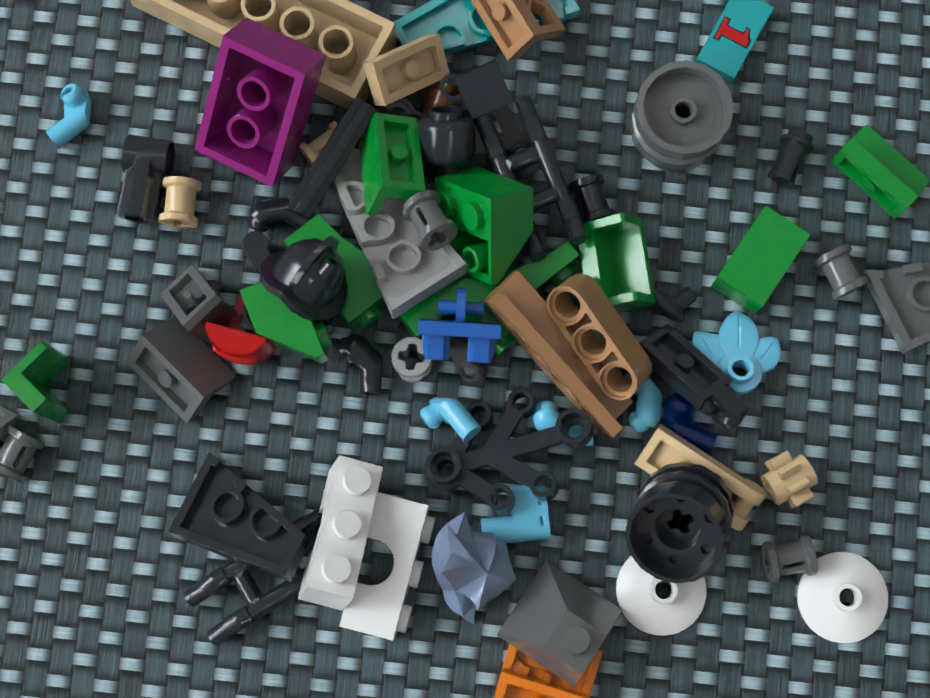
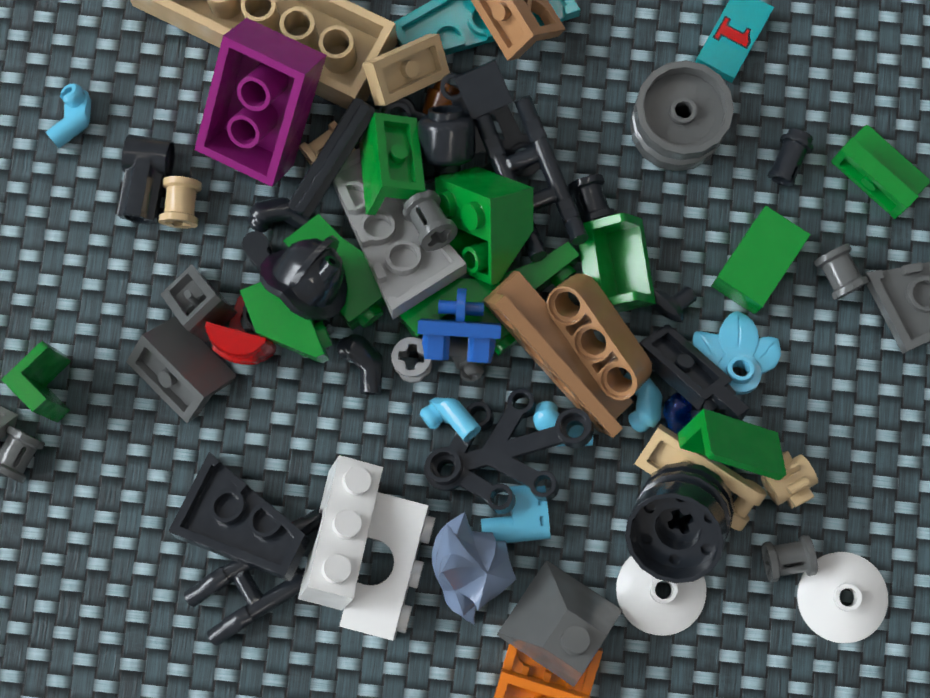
none -> green panel [678,408,786,481]

